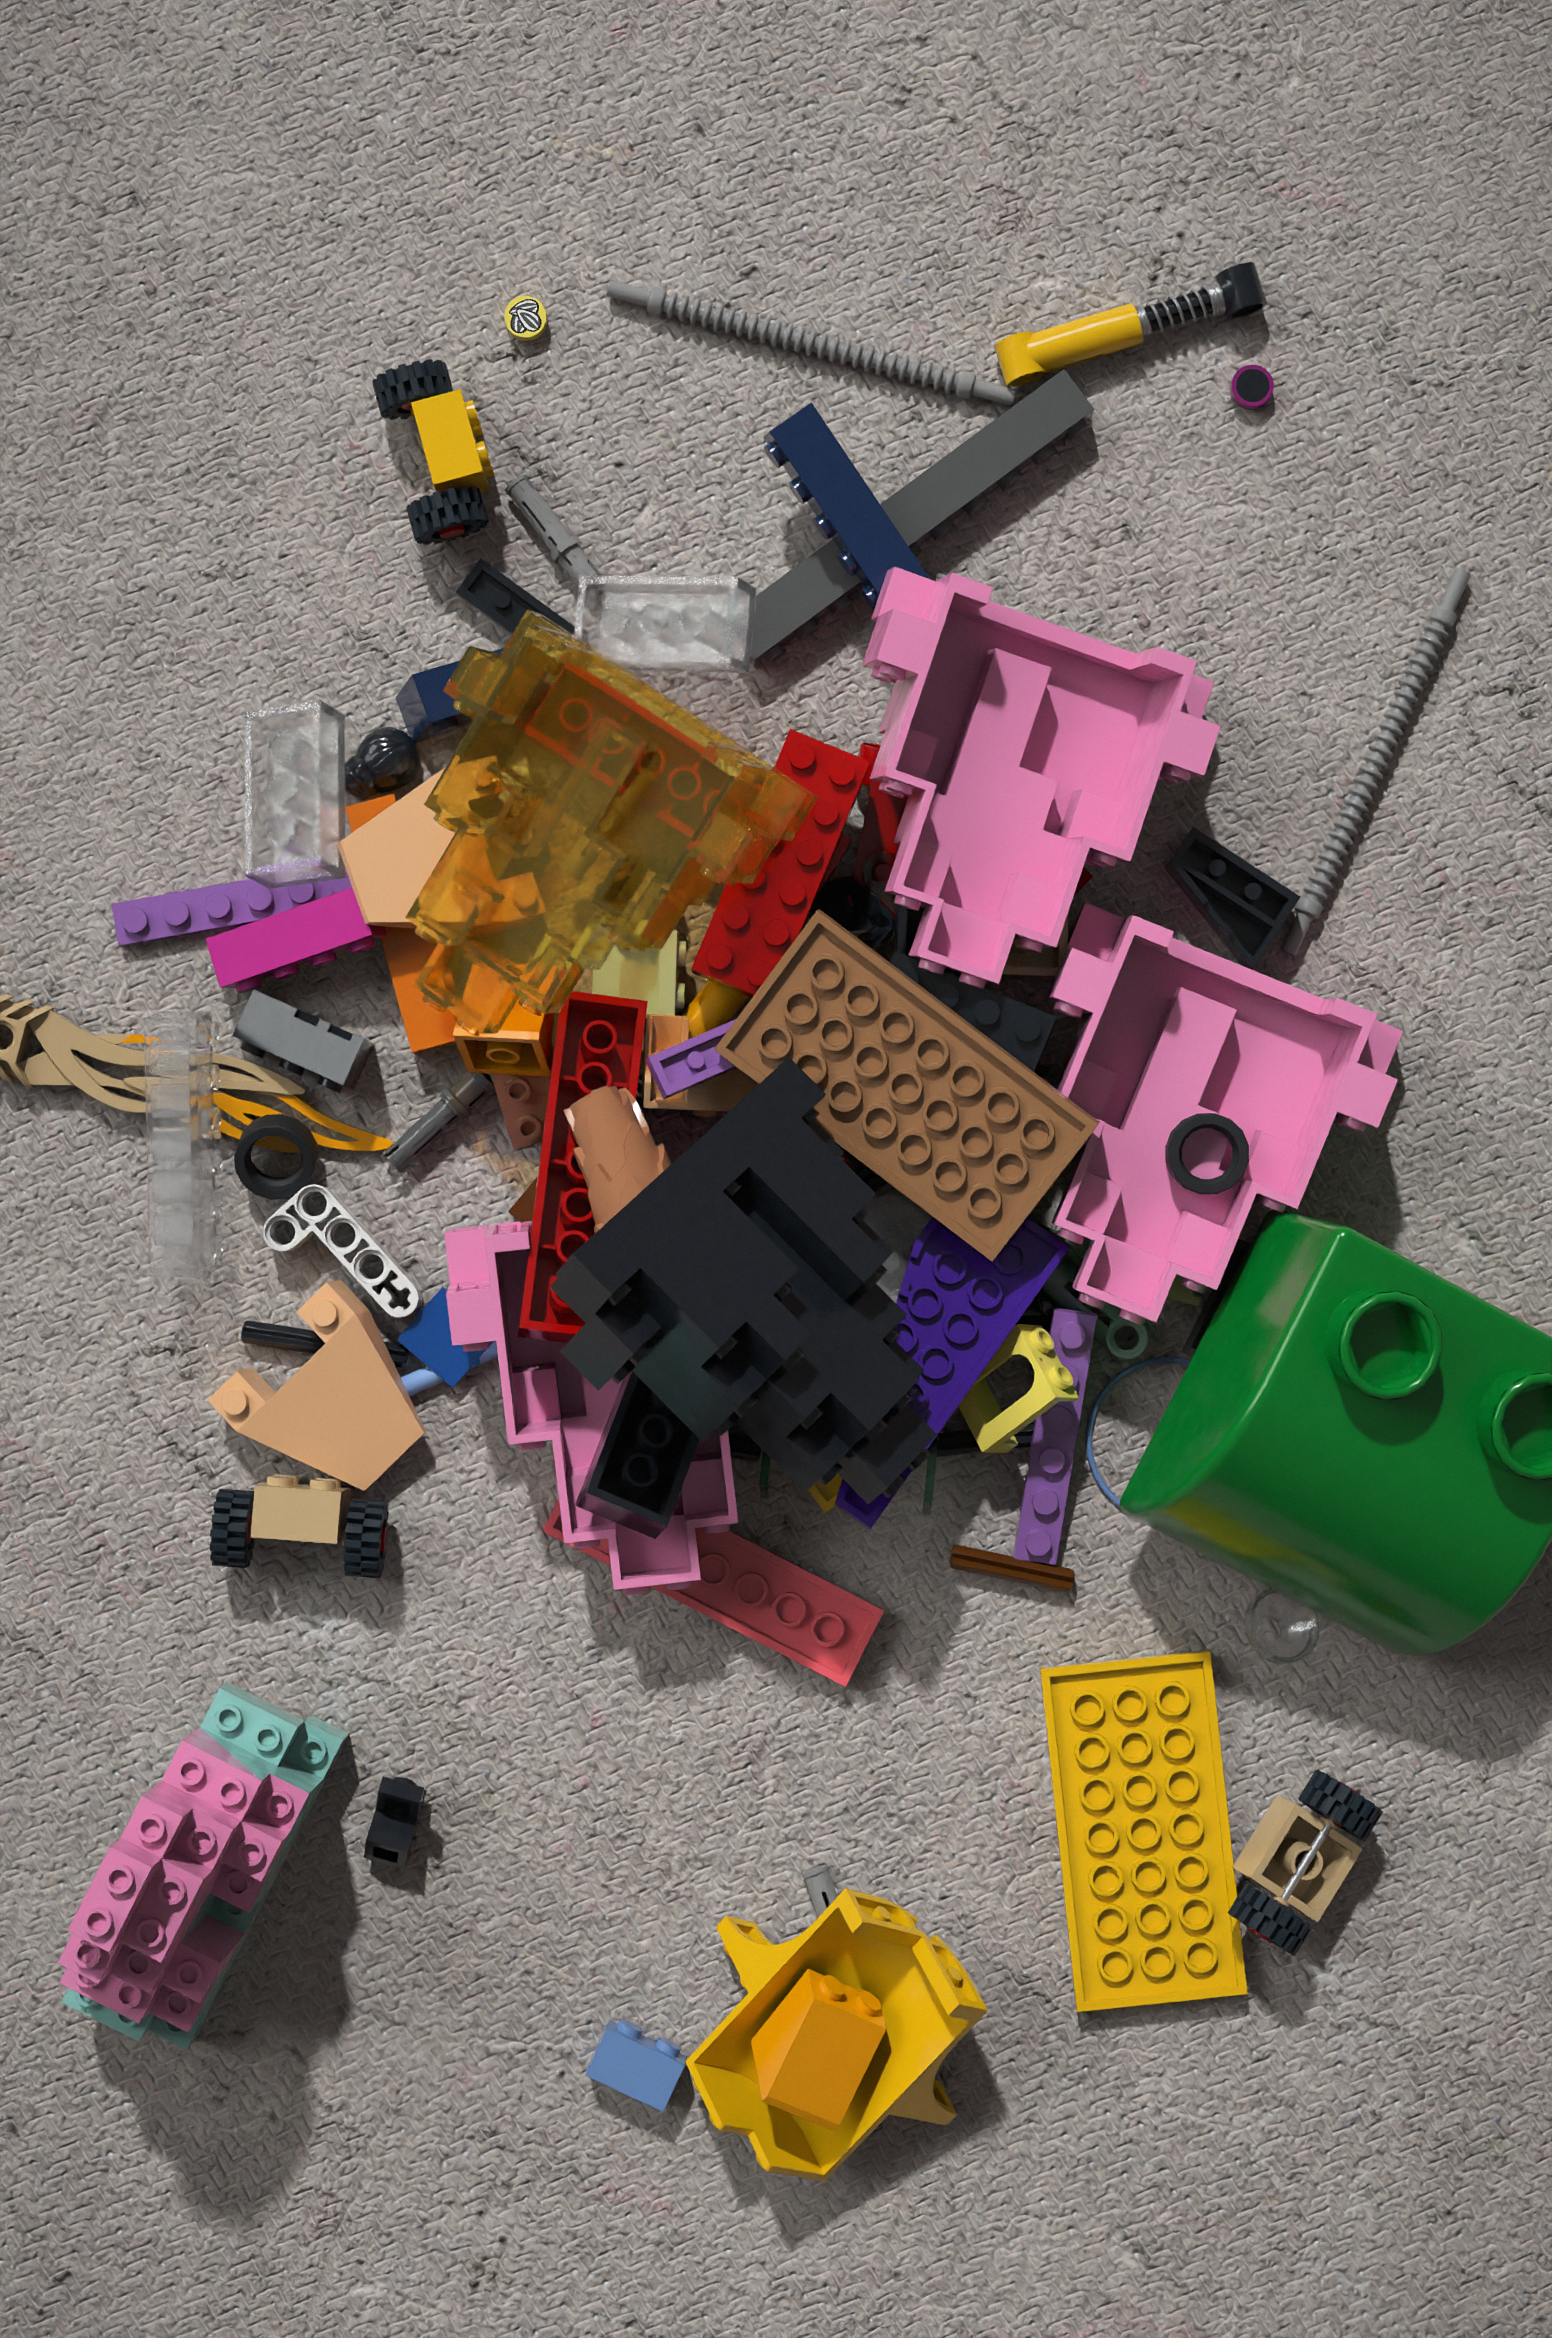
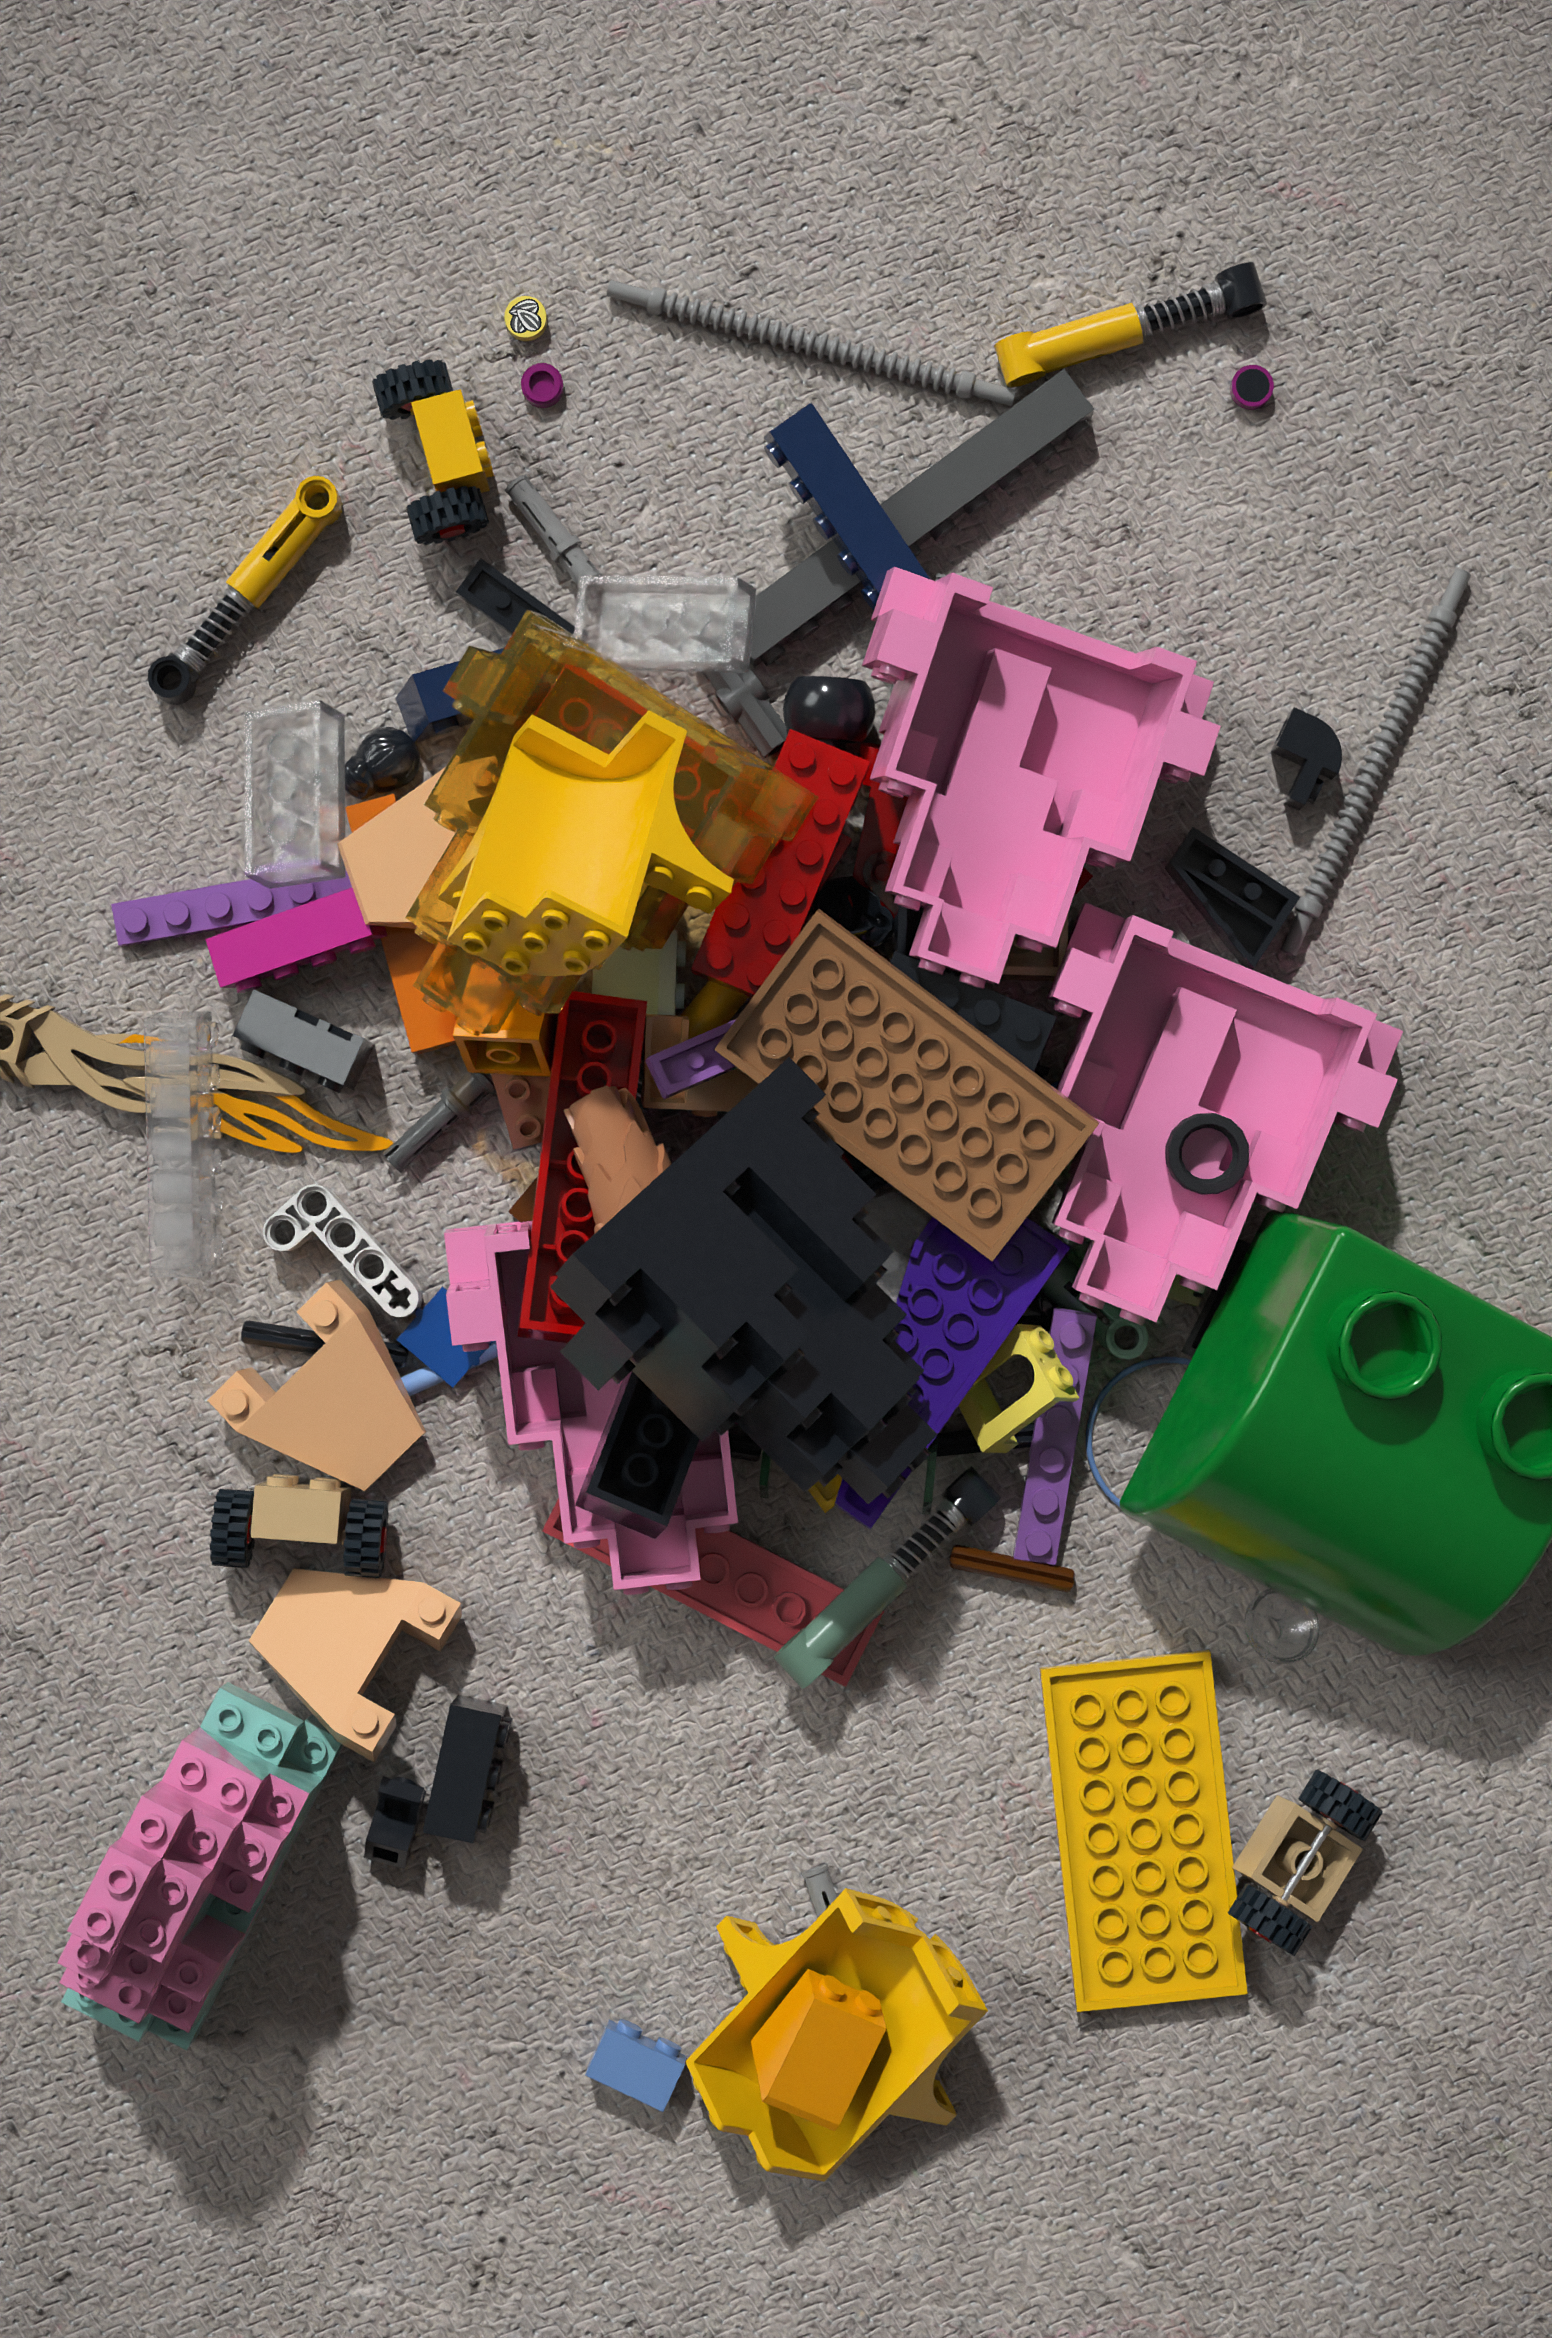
black tyre [234,1114,318,1200] -> none
none -> piece [147,476,343,705]
none -> light nougat wedge [249,1568,462,1763]
none -> black brick [422,1695,513,1843]
none -> yellow cylinder [438,710,734,976]
none -> magenta tile [521,363,564,408]
none -> dark grey piece [691,633,788,759]
none -> piece [773,1466,1001,1689]
none -> black wheel [783,676,876,751]
none -> black brick [1271,707,1342,811]

